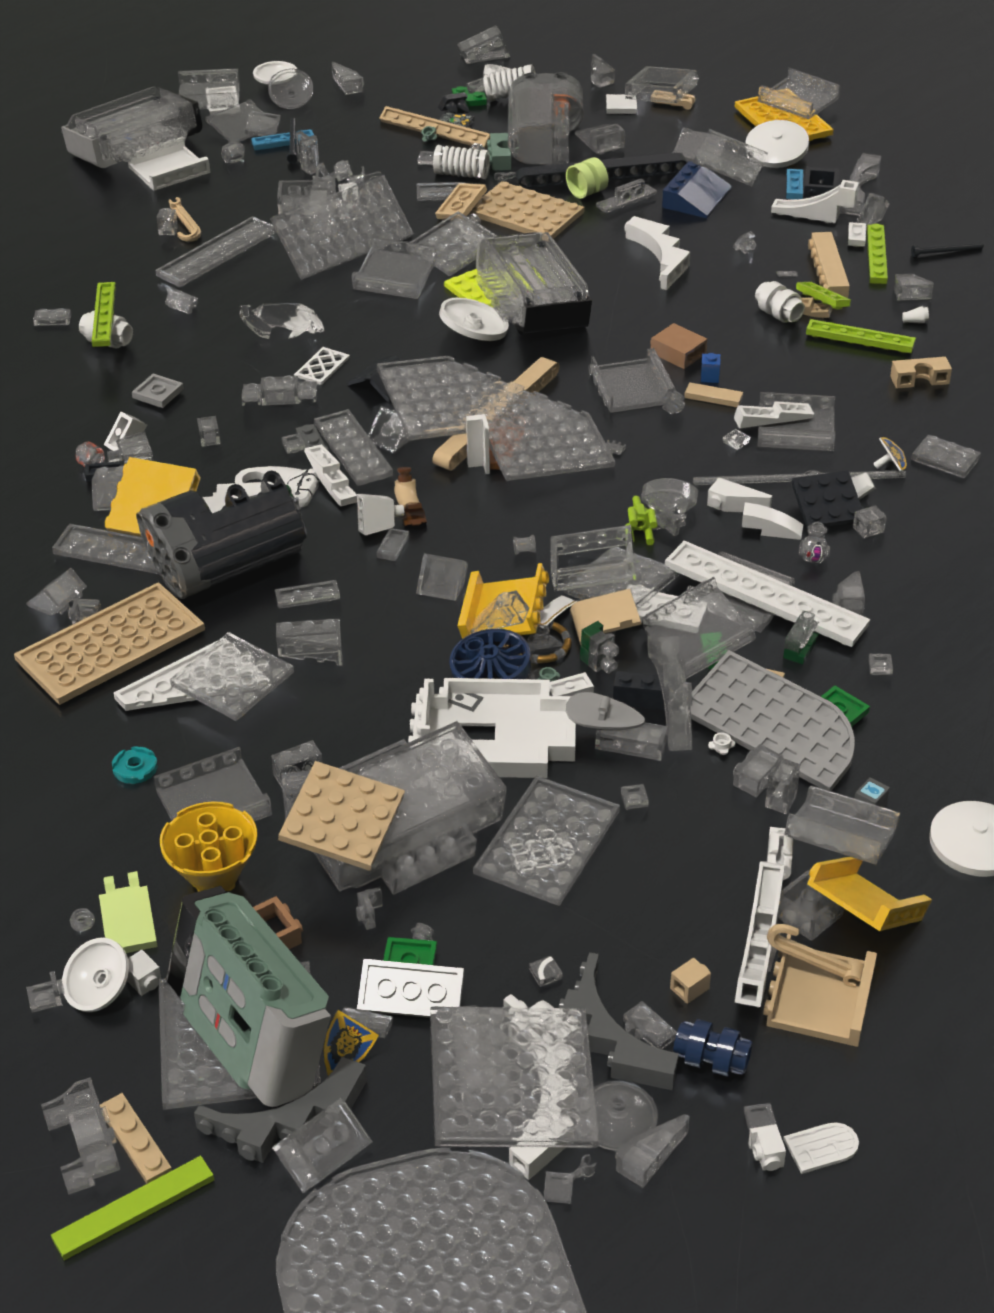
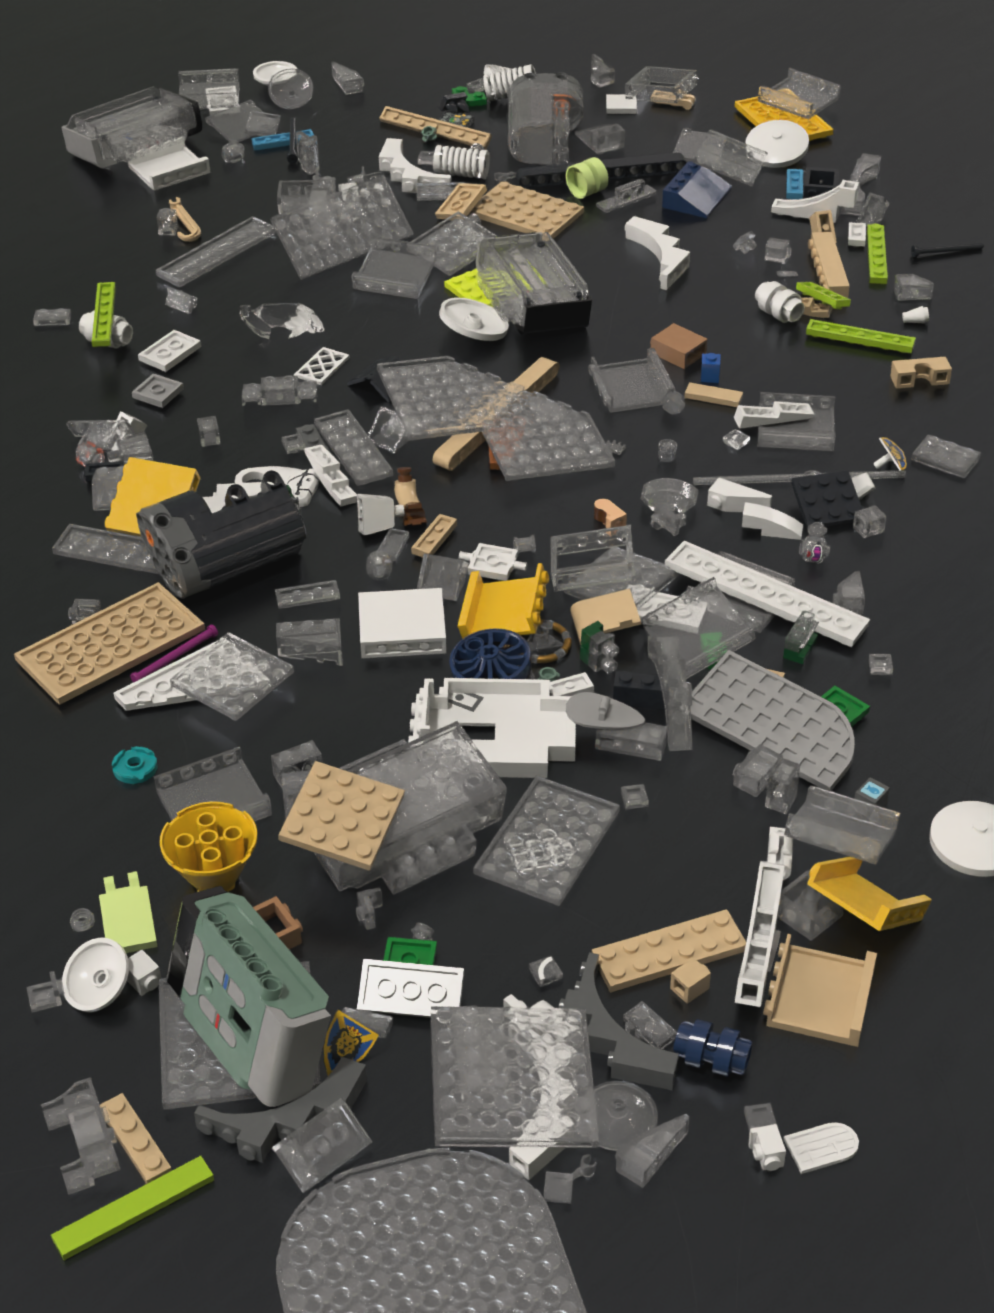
clear slope [26,568,87,616] -> none
clear plate [318,160,353,182] -> none
clear wedge [457,26,510,64] -> none
white panel [466,414,490,474] -> none
clear slope [470,590,529,634] -> none
sand green arch [487,133,511,171] -> none
white sticker [538,595,577,628] -> none
lime plant [624,496,658,545] -> none
white plate [708,733,735,755] -> none
tan piece [767,924,863,987] -> none
none -> clear bracket [66,420,135,450]
none -> magenta bar [130,625,218,683]
none -> white plate [138,330,201,372]
none -> white panel [358,588,446,658]
none -> clear head [366,550,393,580]
none -> white arch [379,138,451,193]
none -> tan plate [411,514,457,559]
none -> white plate [459,543,527,581]
none -> tan plate [591,909,746,993]
none -> light nougat leg [594,499,627,535]
none -> clear wheel [657,439,678,462]
none -> clear brick [765,238,792,264]
none -> tan slope [809,210,837,243]

